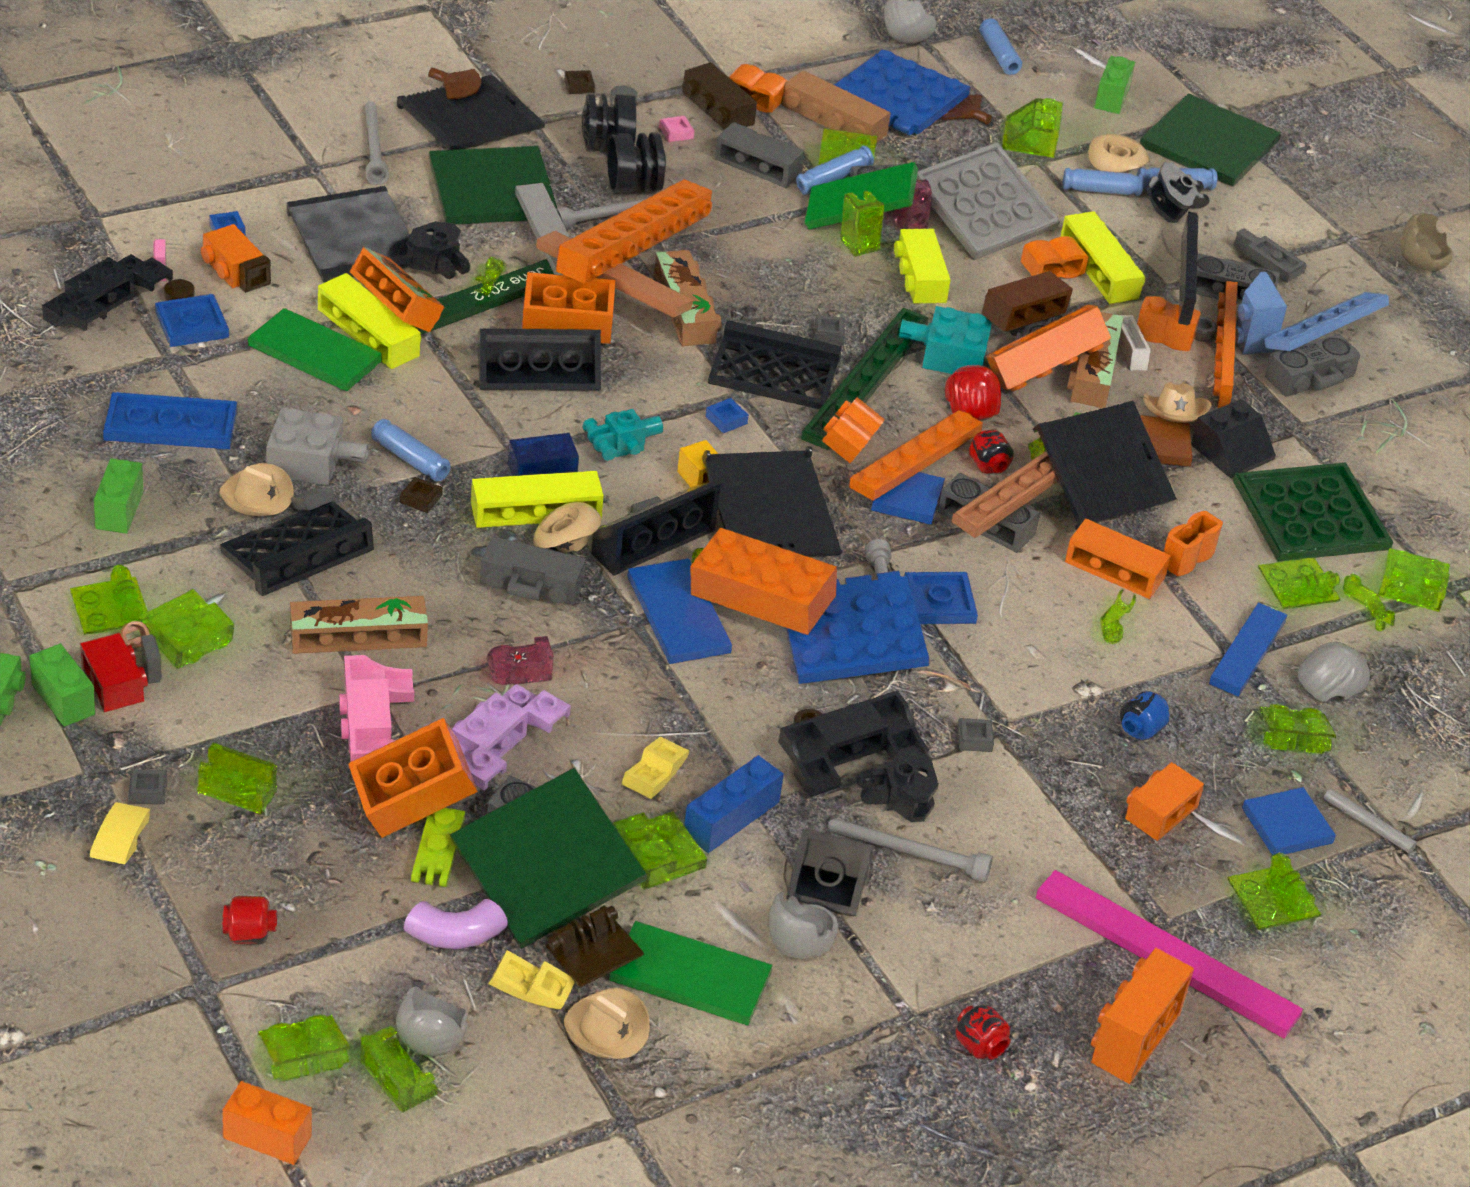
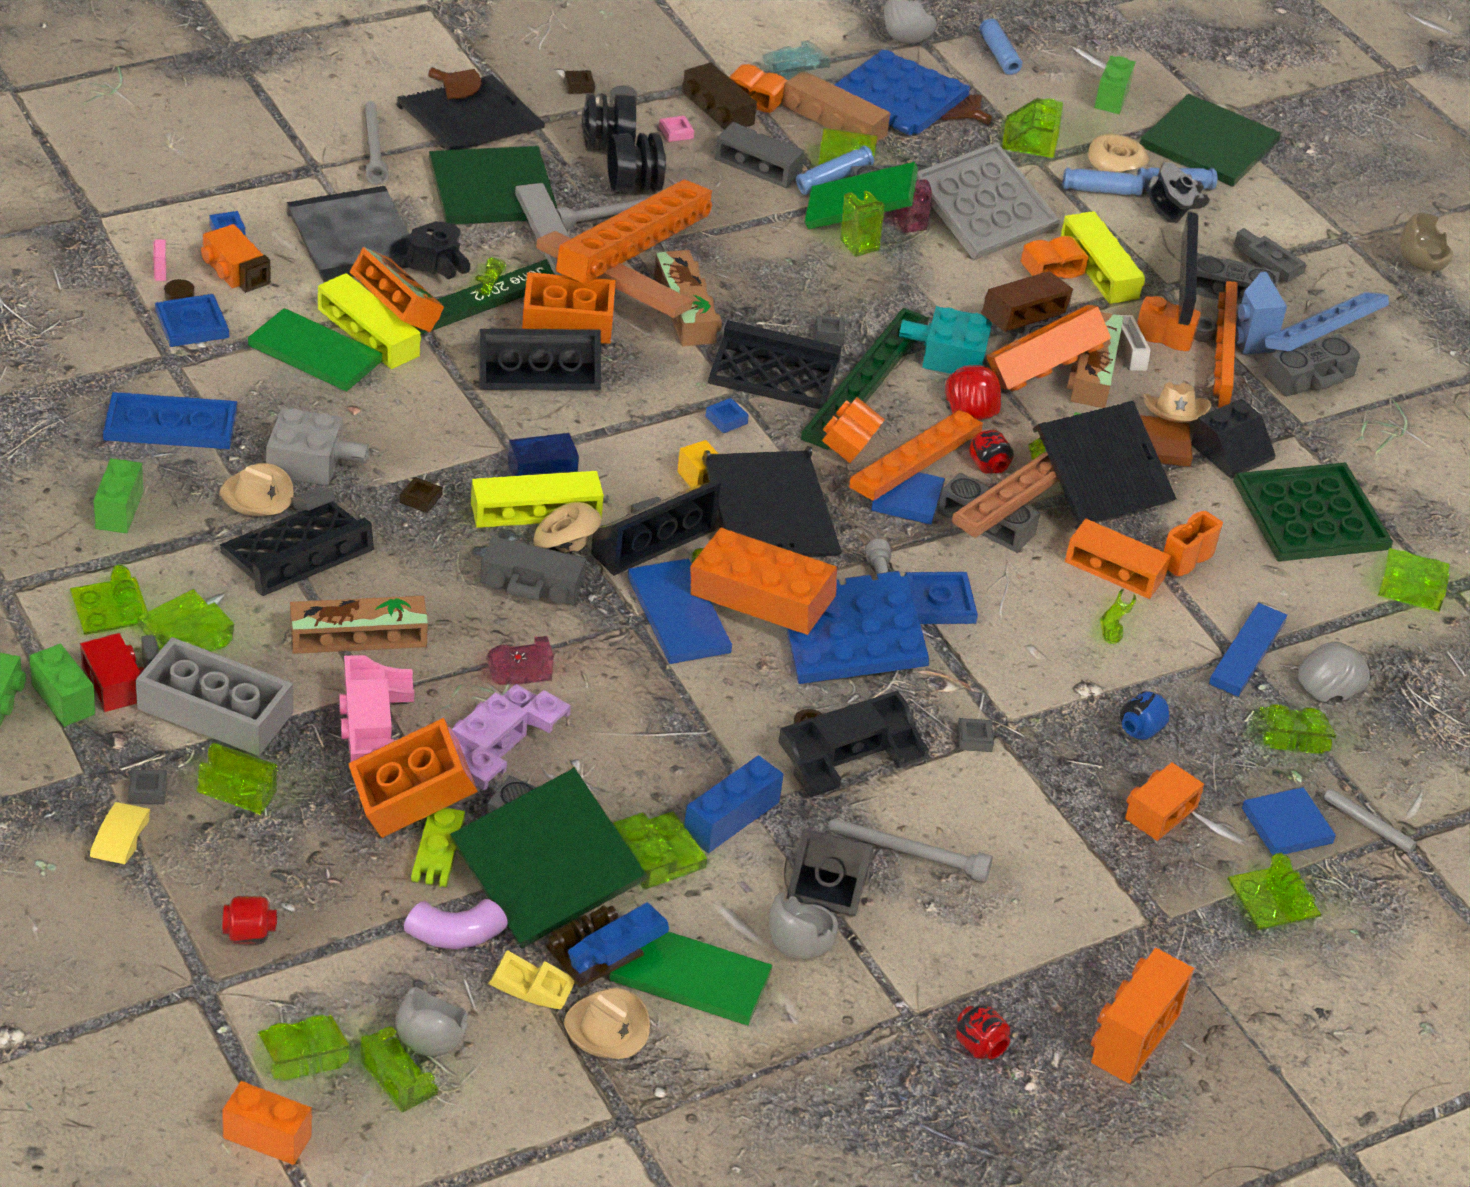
black bracket [42,254,173,331] -> none
nougat hinge [120,621,149,649] -> none
medium blue axle [371,419,451,482] -> none
teal piece [582,409,663,461] -> none
light yellow slope [622,737,689,799] -> none
black hinge [856,748,939,822] -> none
neon yellow brick [894,229,951,303] -> none
dark pink tile [1035,870,1303,1039] -> none
clear neon green hinge [1258,557,1341,609] -> none
clear neon green arm [1343,574,1395,632] -> none
none -> light grey brick [136,637,293,756]
none -> blue hinge [568,902,669,974]
none -> clear light blue wing [763,40,830,76]

